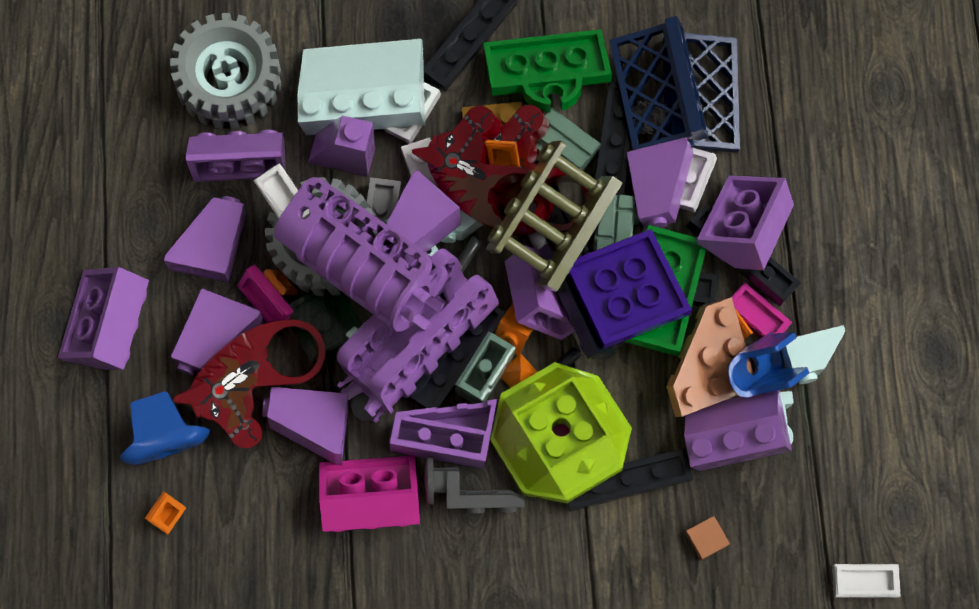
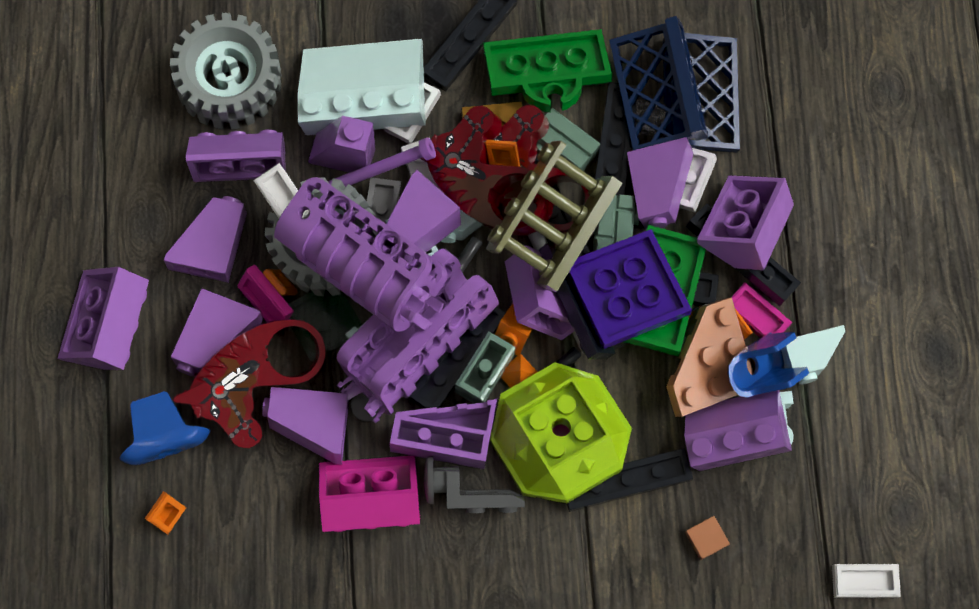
none -> medium lavender bar [328,137,436,187]

